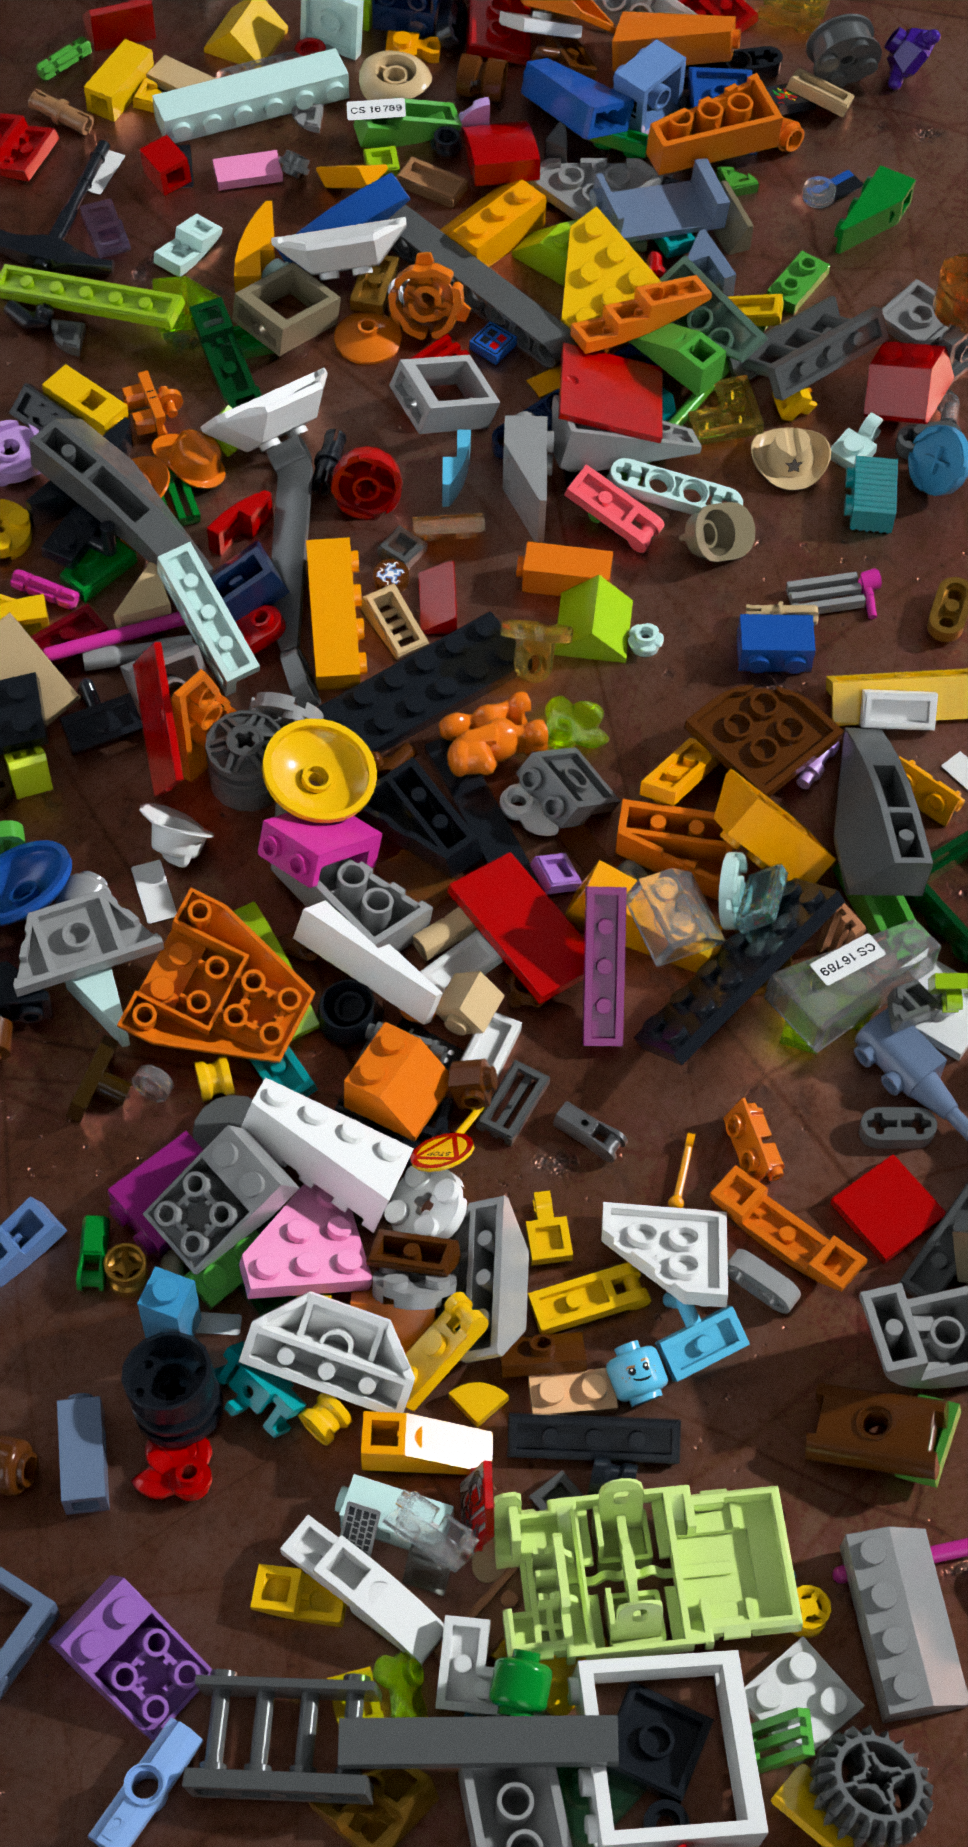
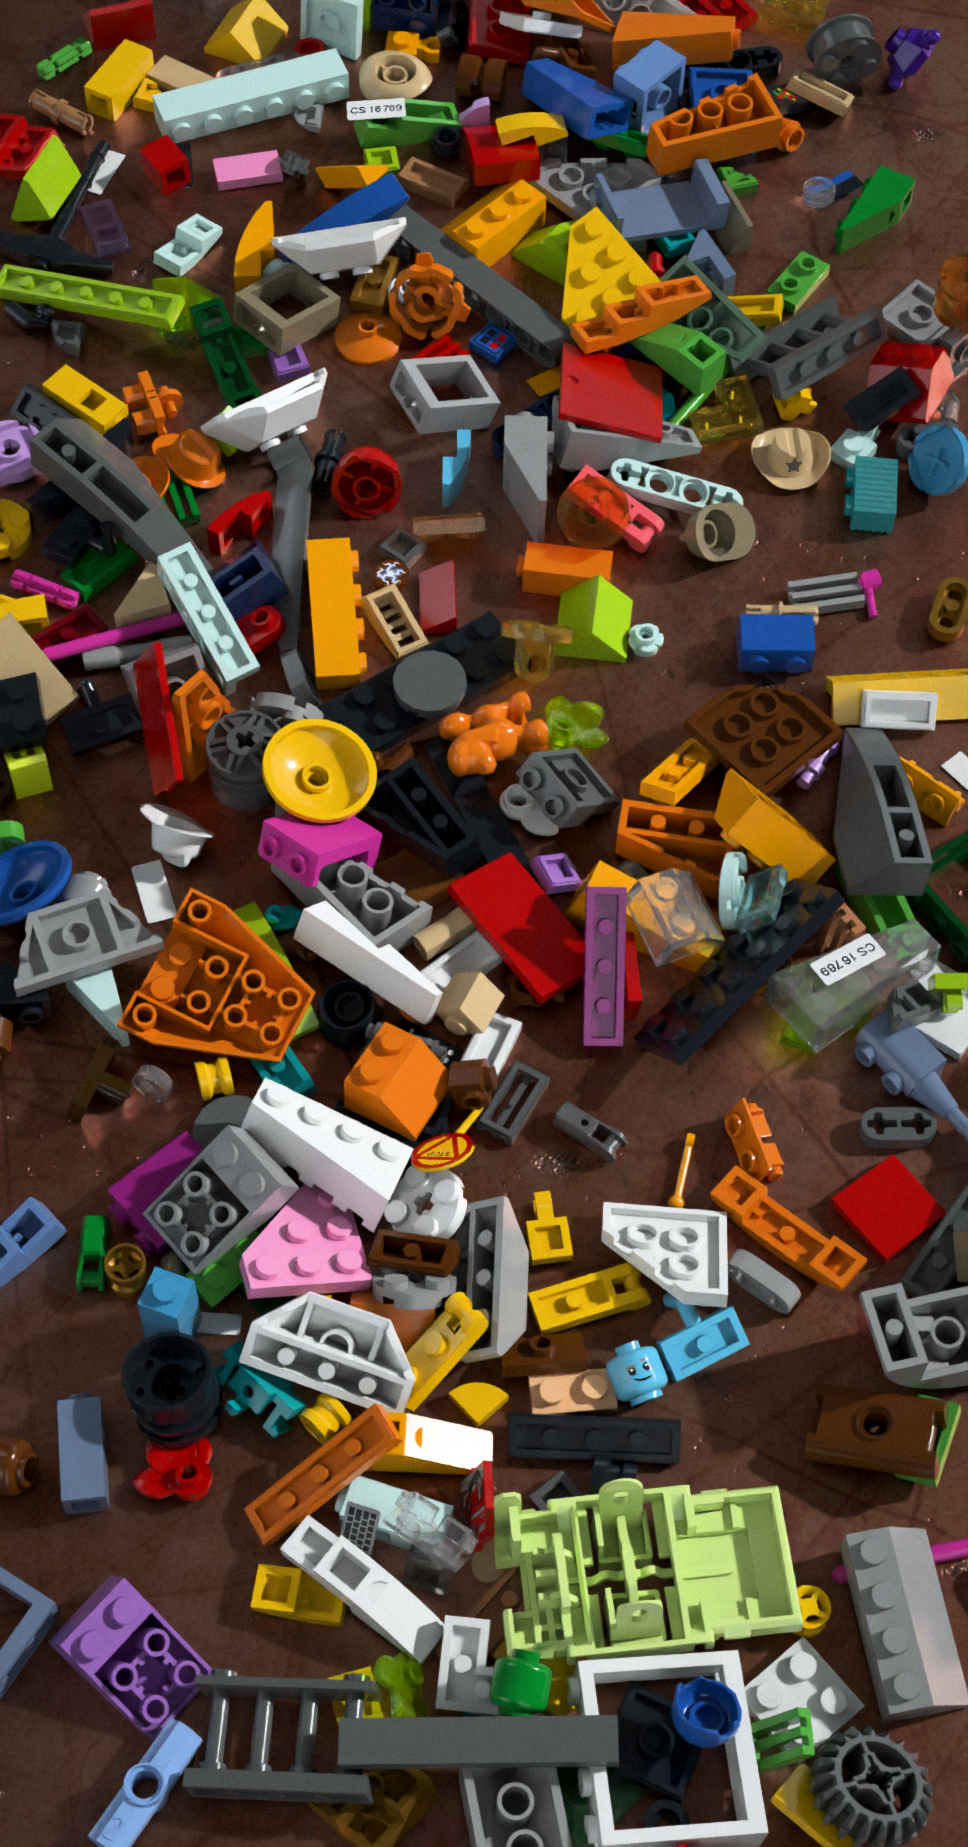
none -> lime slope [11,135,82,222]
none -> orange tile [243,1403,403,1546]
none -> teal arm [264,904,303,931]
none -> medium lavender tile [267,344,311,383]
none -> dark grey tile [393,650,467,719]
none -> yellow slope [495,112,569,147]
none -> clear orange brick [557,476,632,550]
none -> red tile [624,932,642,1020]
none -> blue hair [671,1675,742,1748]
none -> black tile [843,366,922,436]

